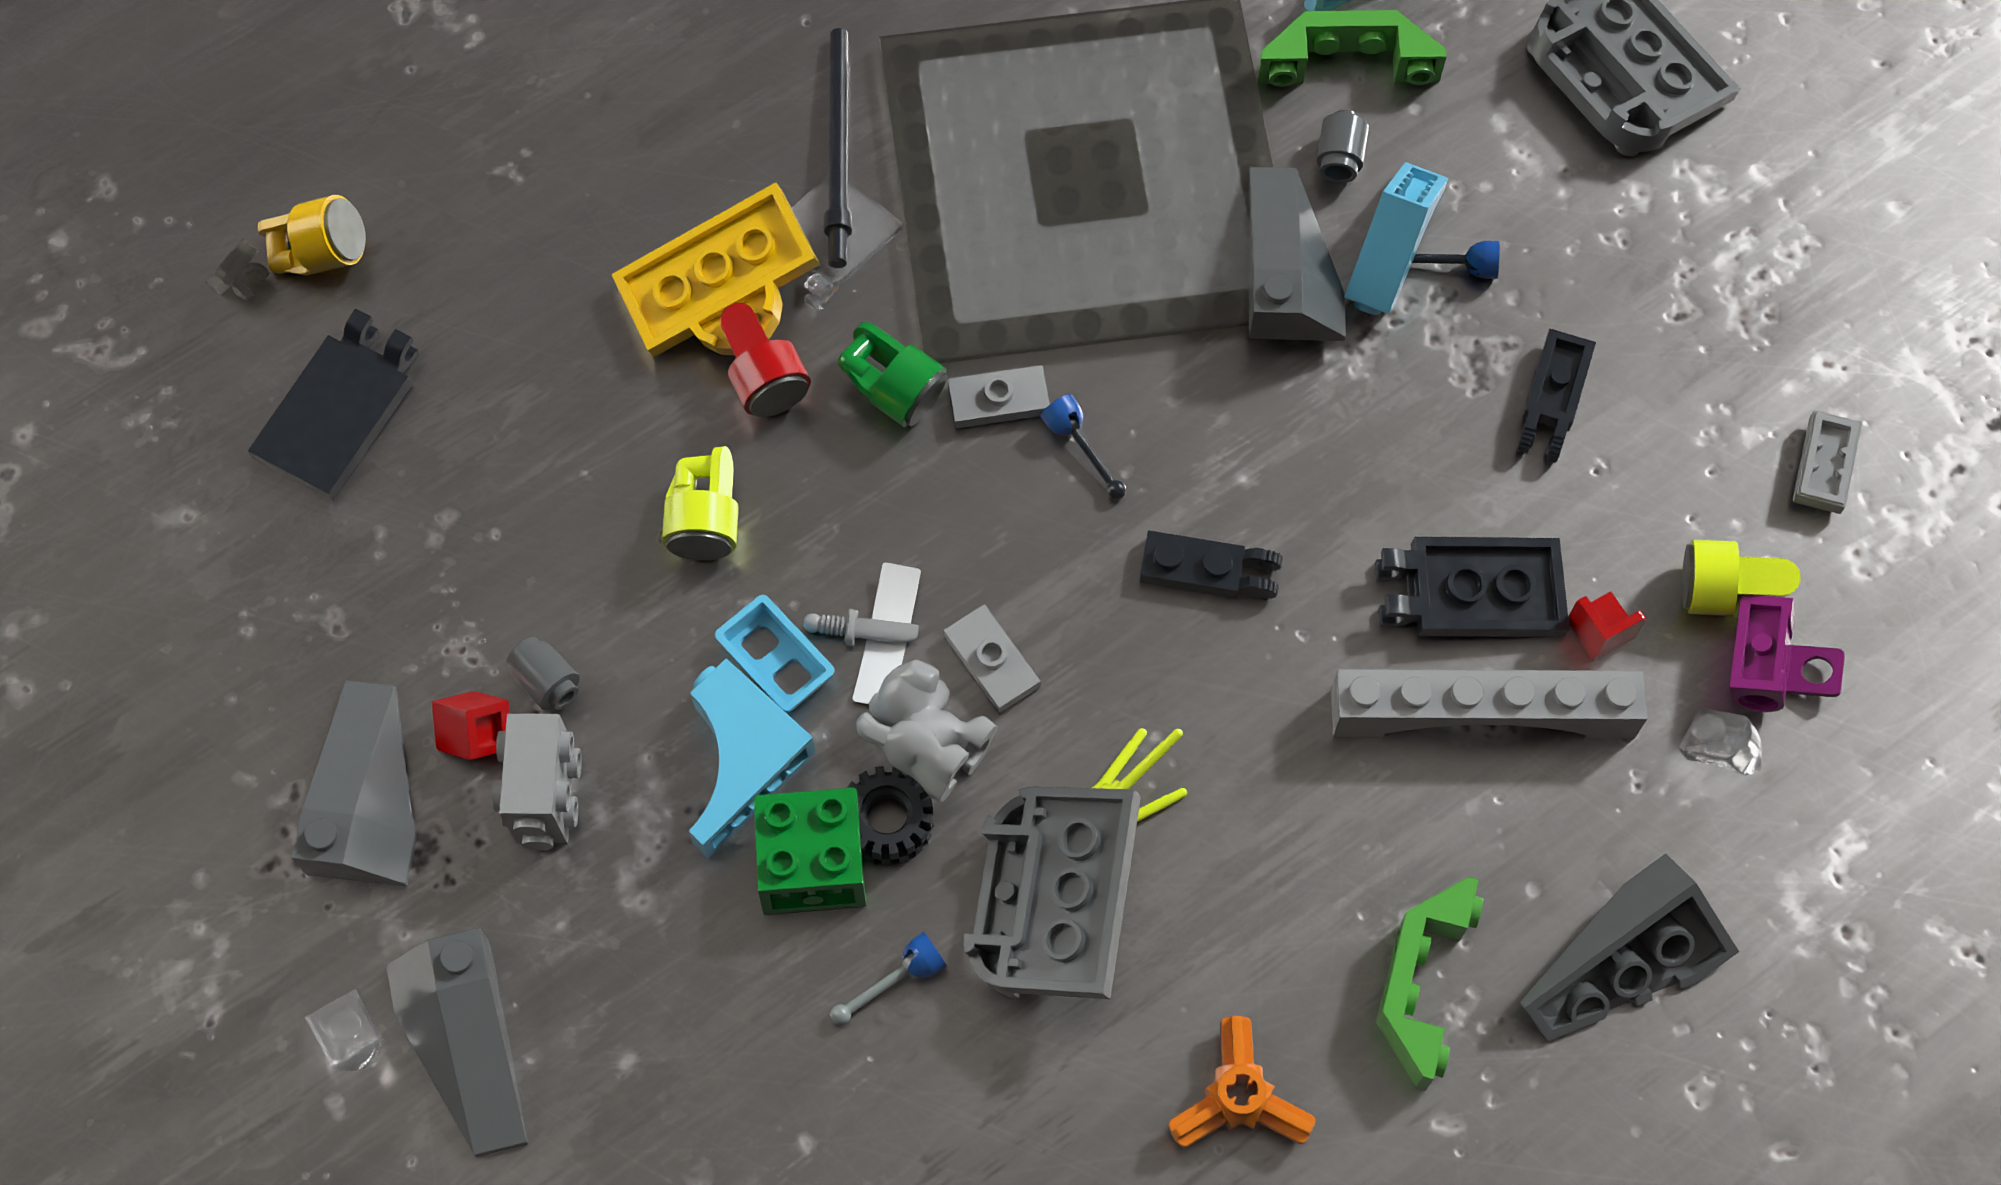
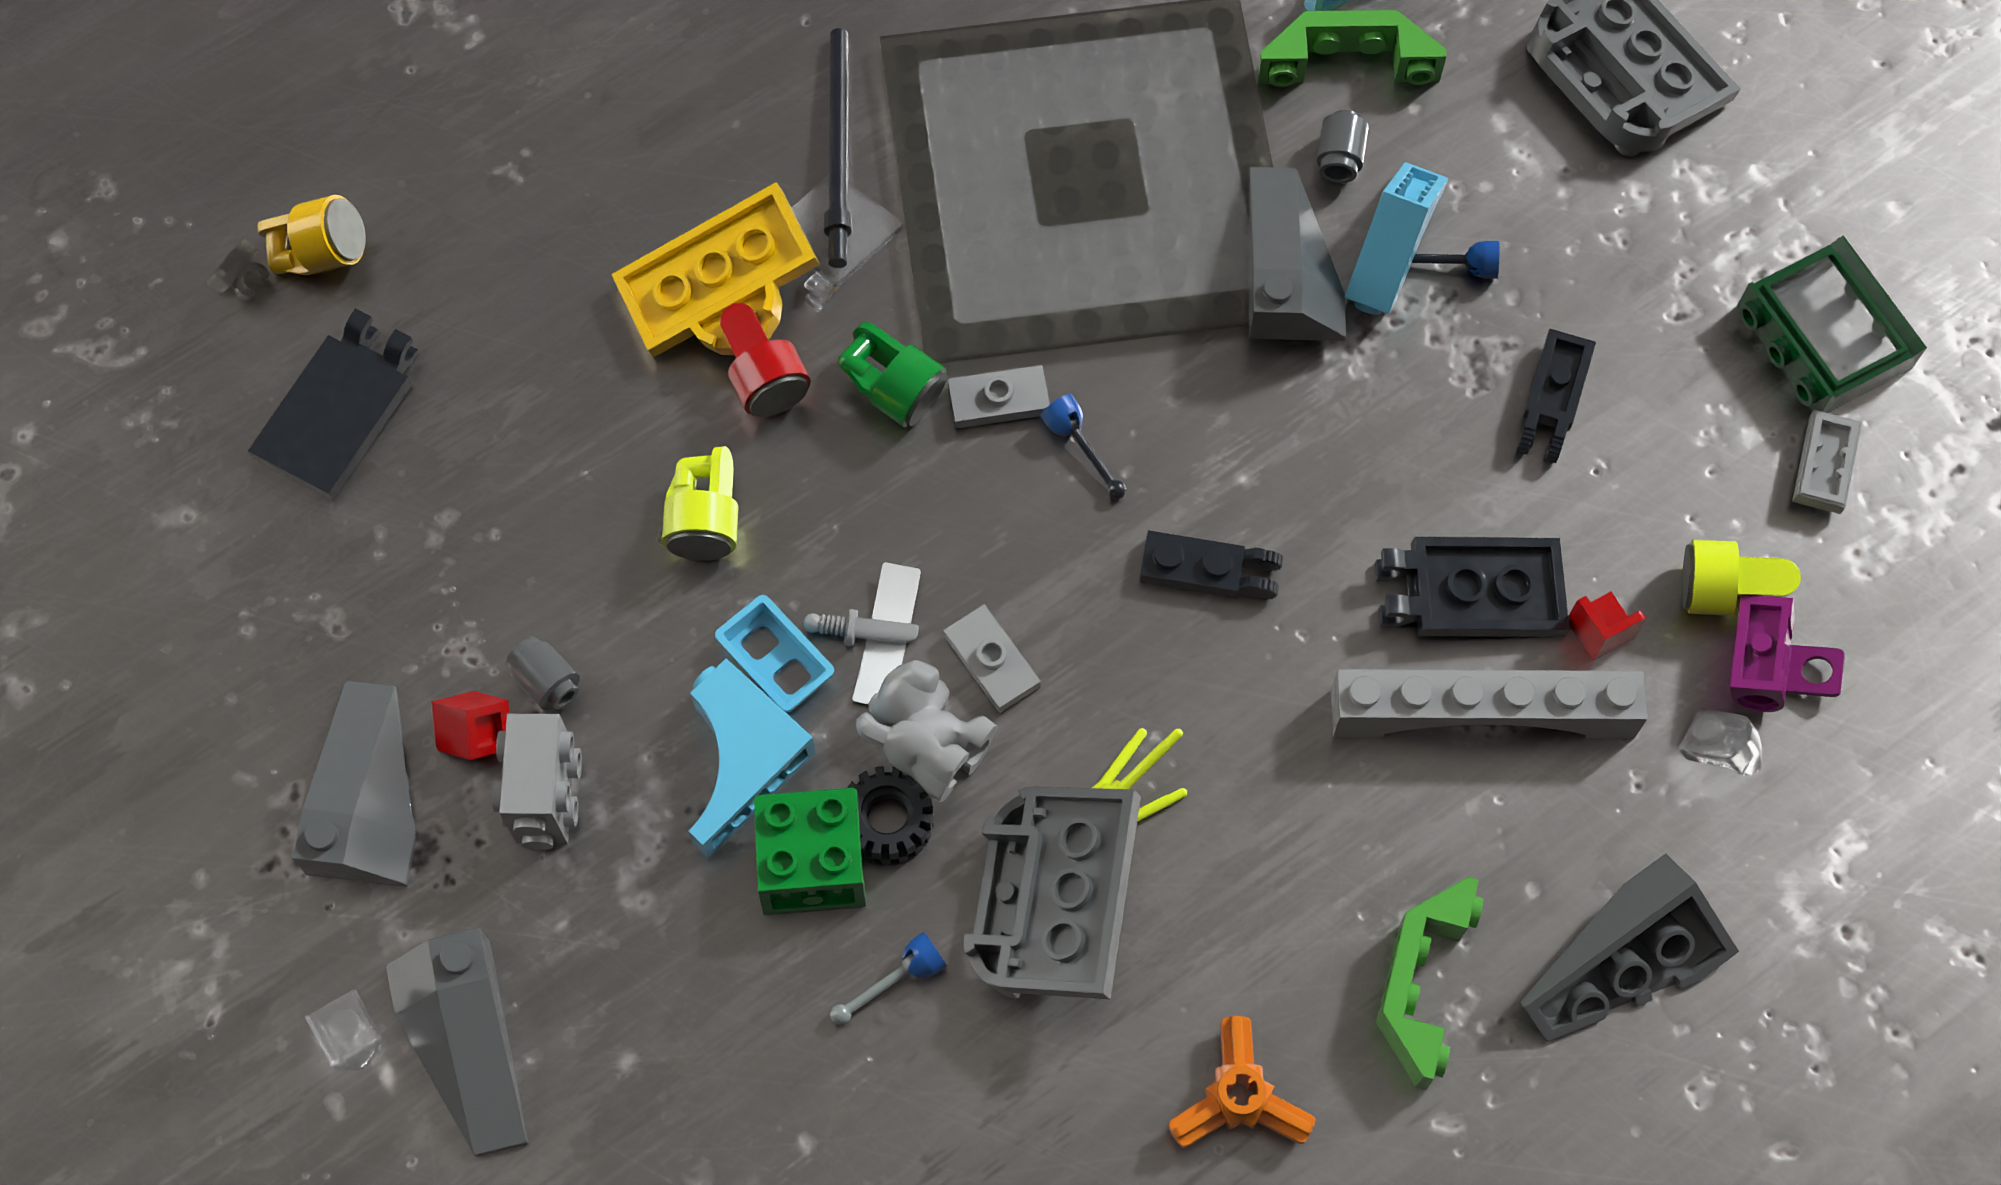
none -> dark green window [1737,235,1927,413]

